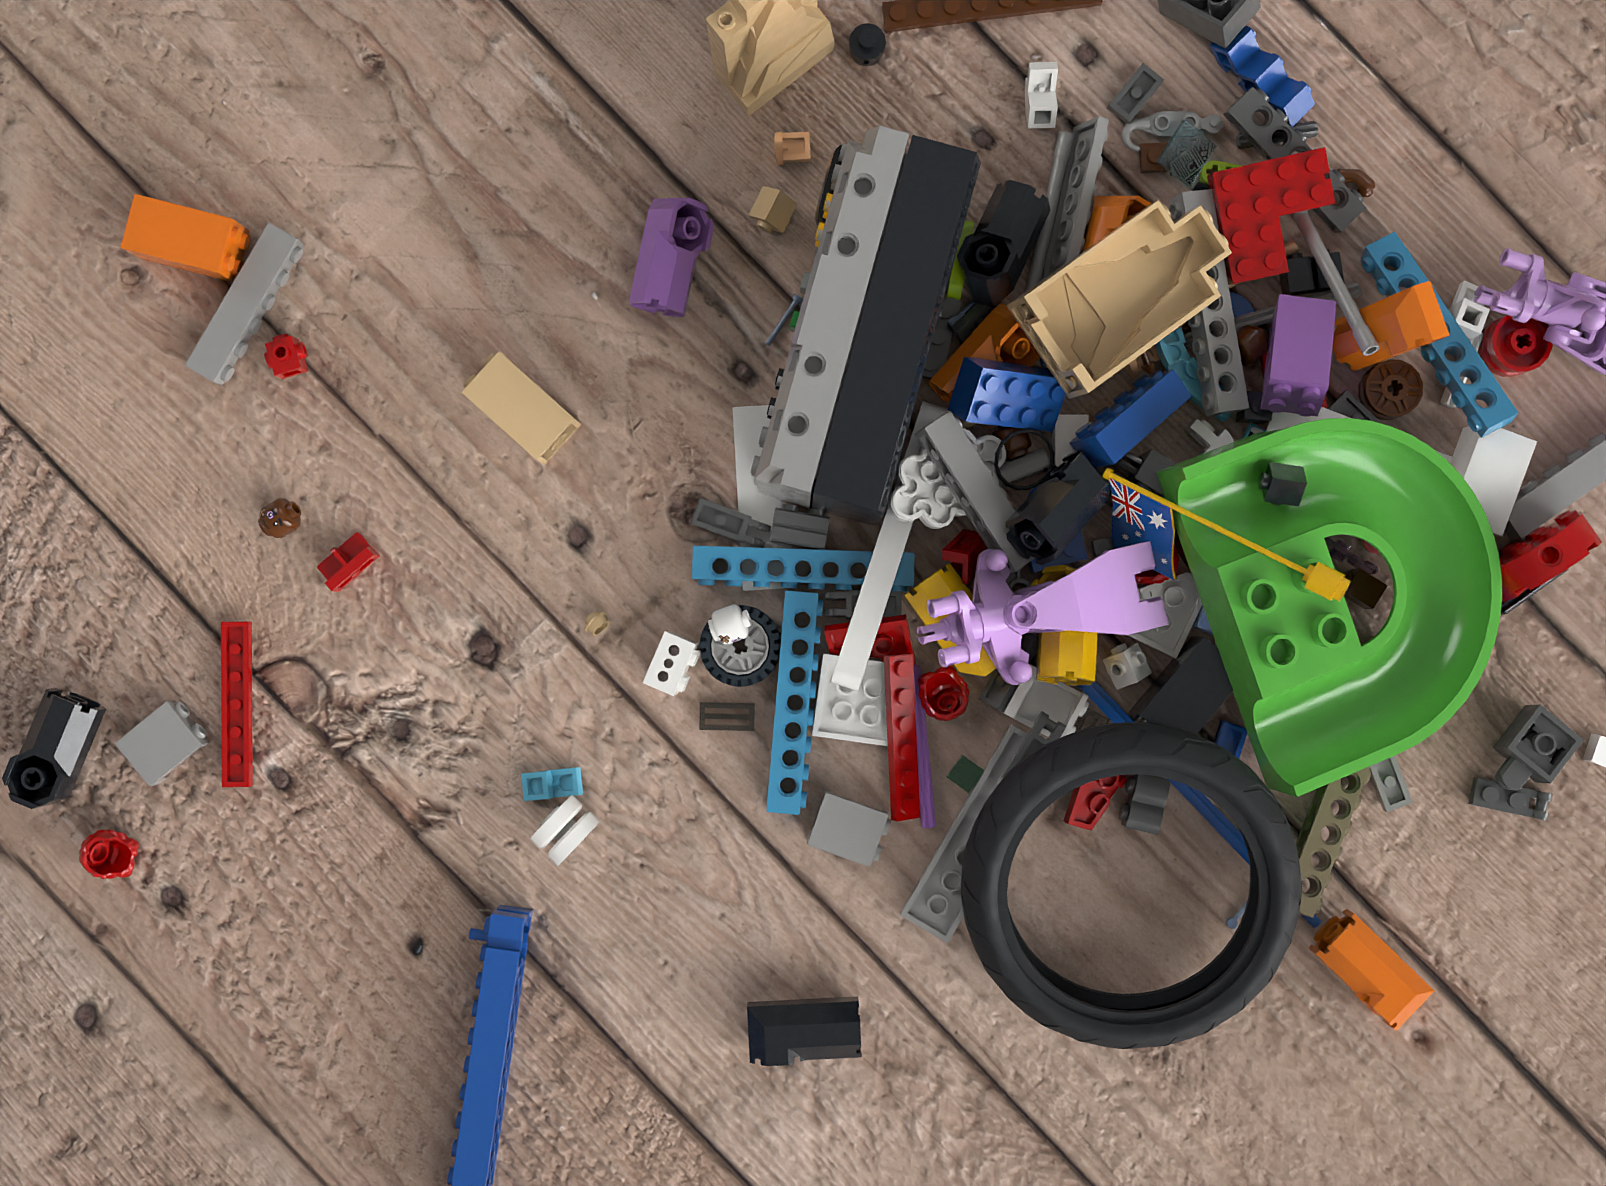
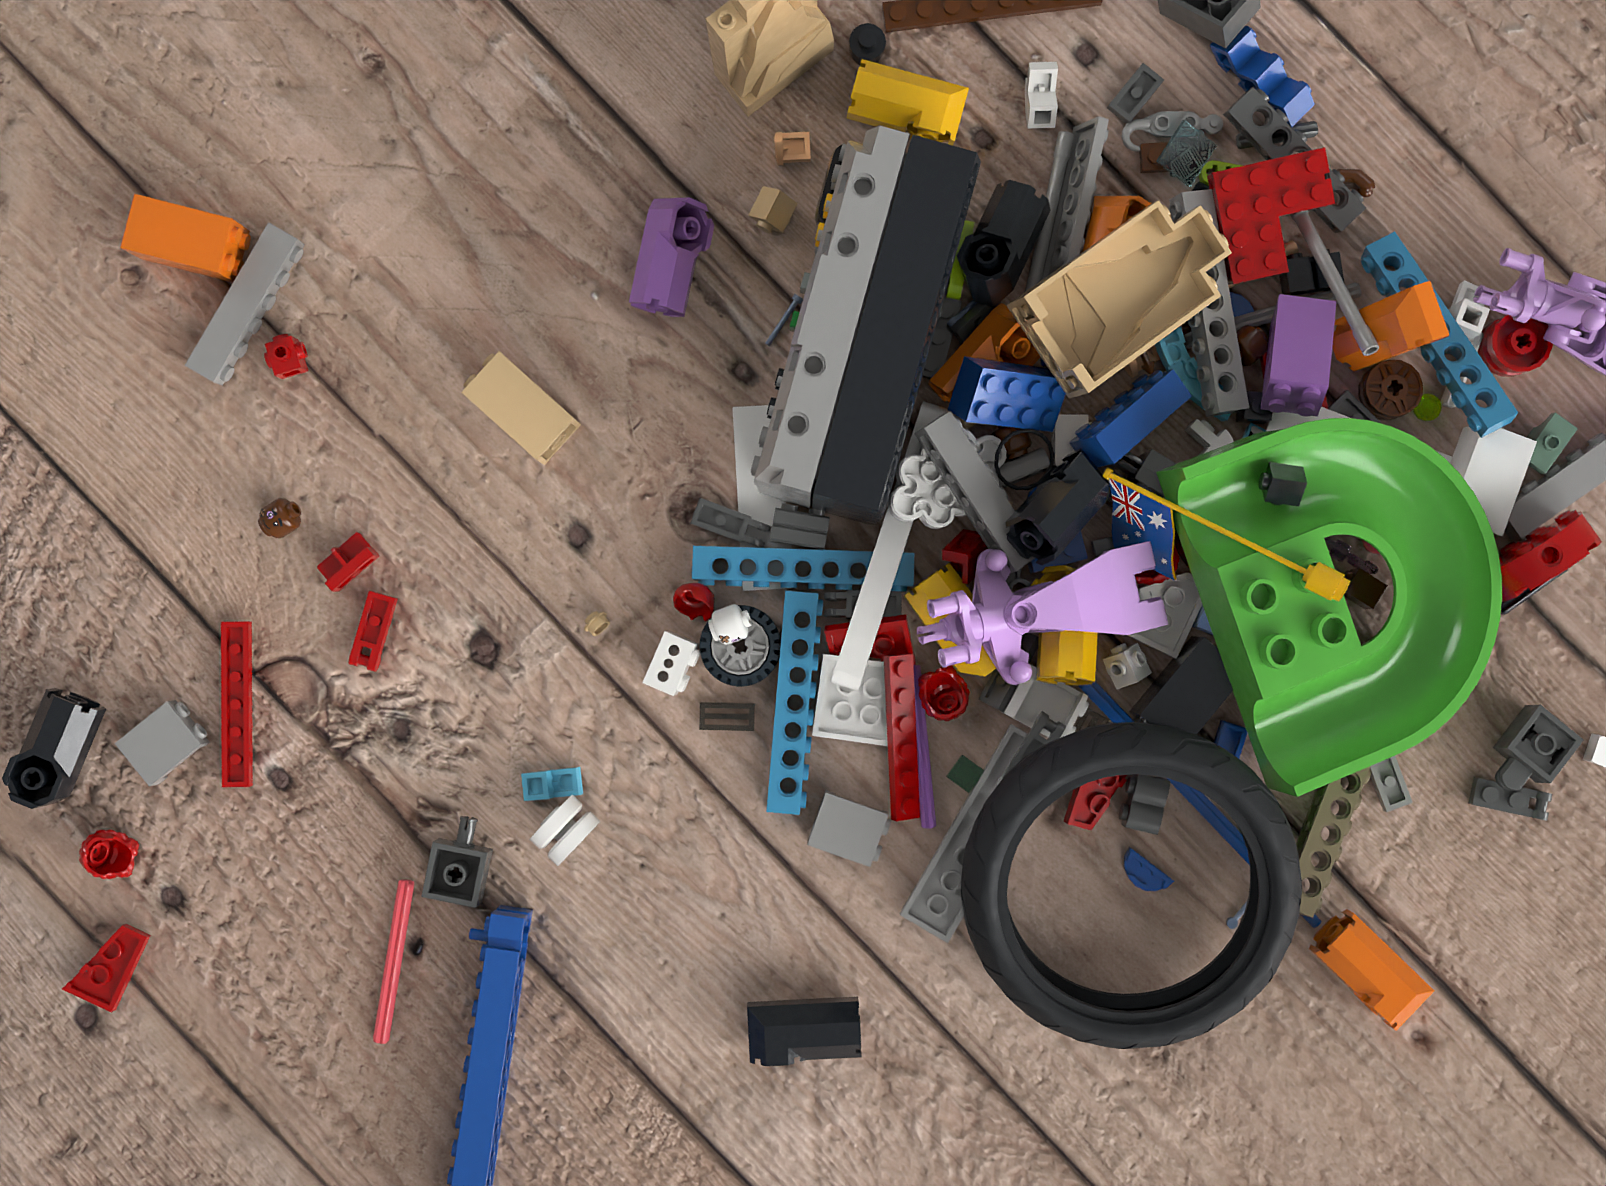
none -> red wing [62,924,151,1013]
none -> red plate [348,591,398,672]
none -> coral axle [373,879,414,1044]
none -> dark grey brick [421,816,493,908]
none -> red hair [673,582,715,622]
none -> yellow brick [847,59,969,145]
none -> blue tile [1124,847,1174,891]
none -> clear neon green plate [1413,394,1442,421]
none -> sand green brick [1526,412,1578,474]

